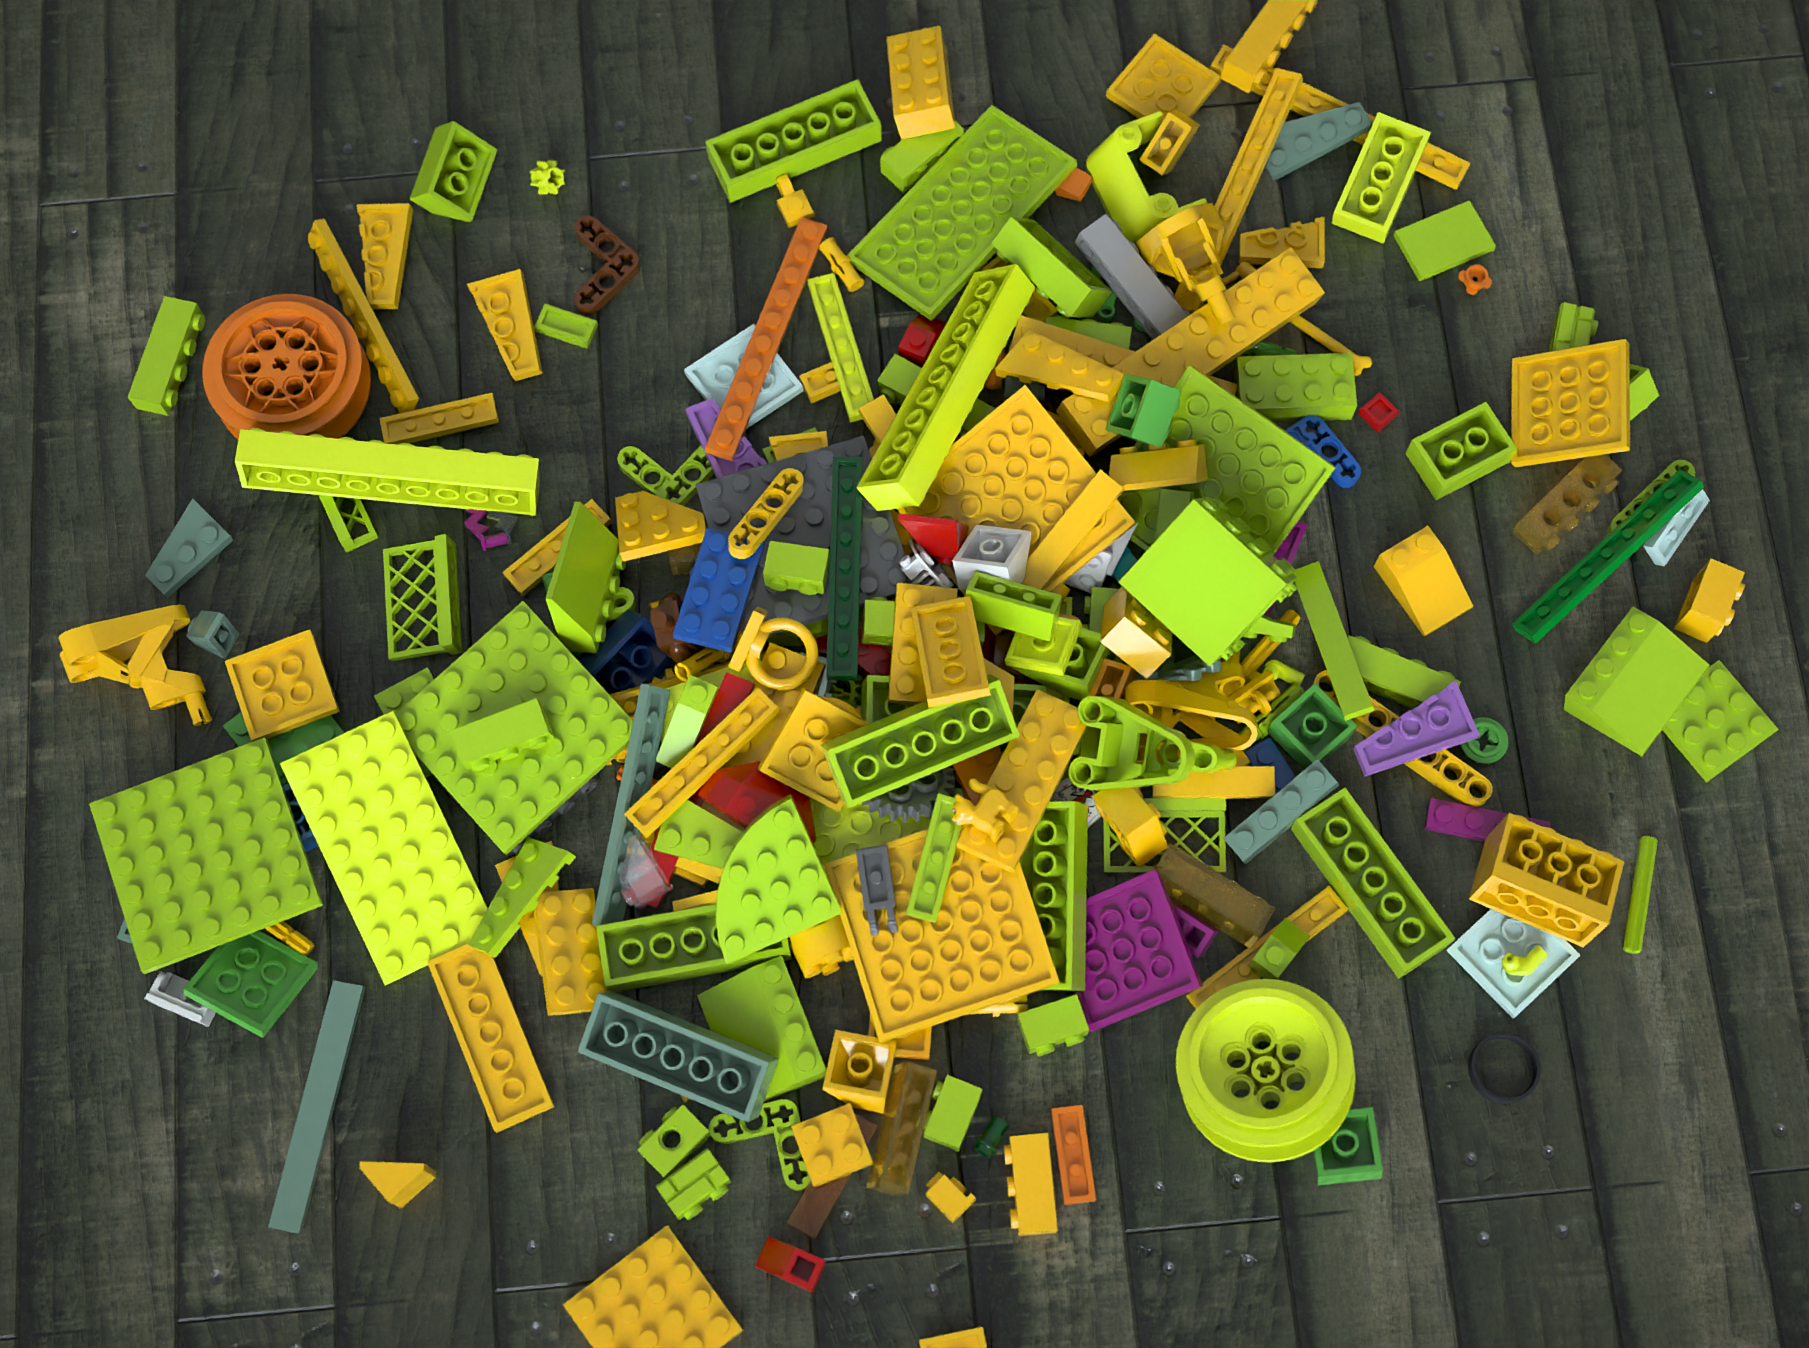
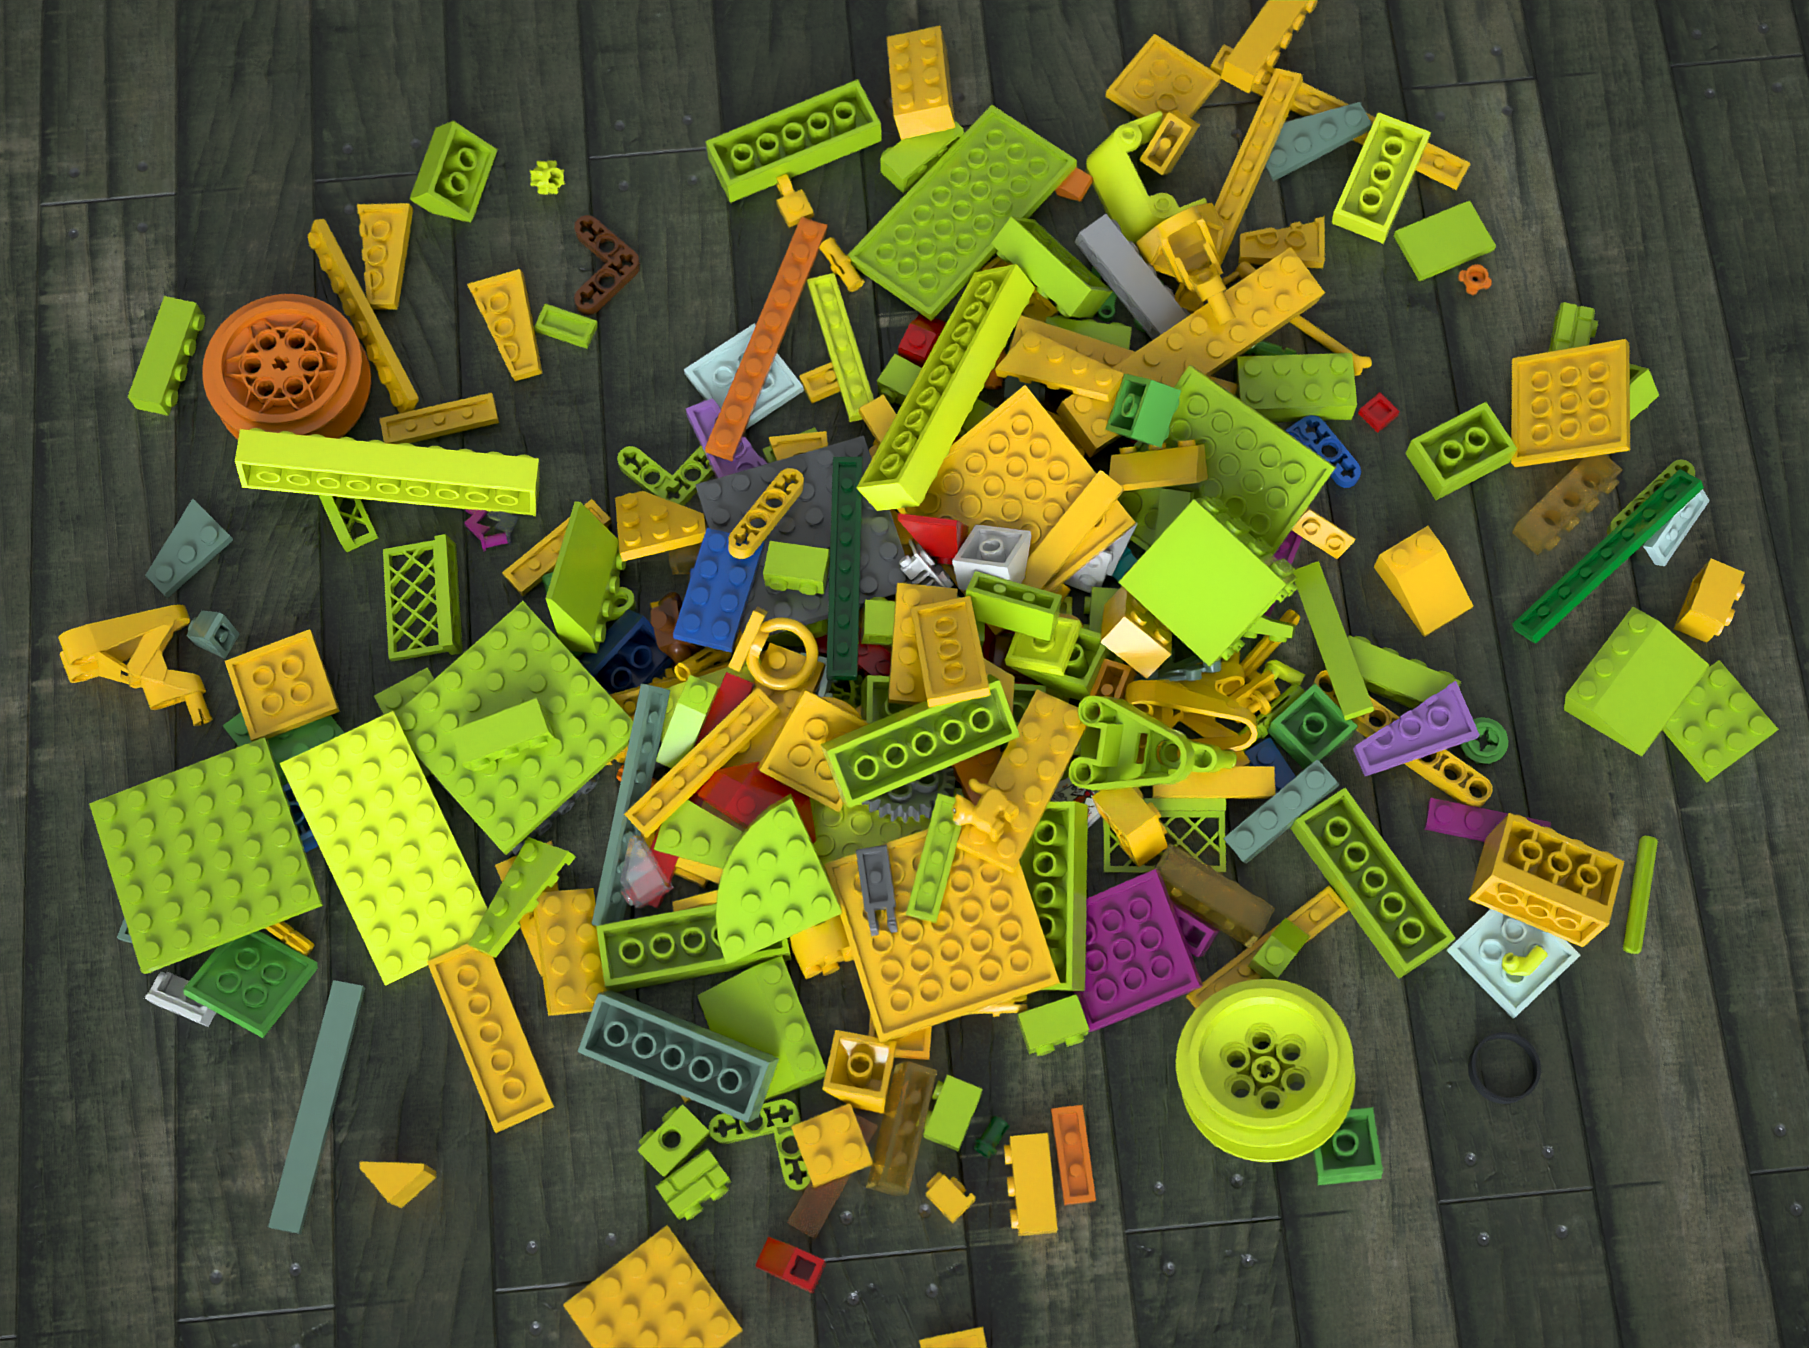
none -> yellow hinge [1292,507,1356,559]

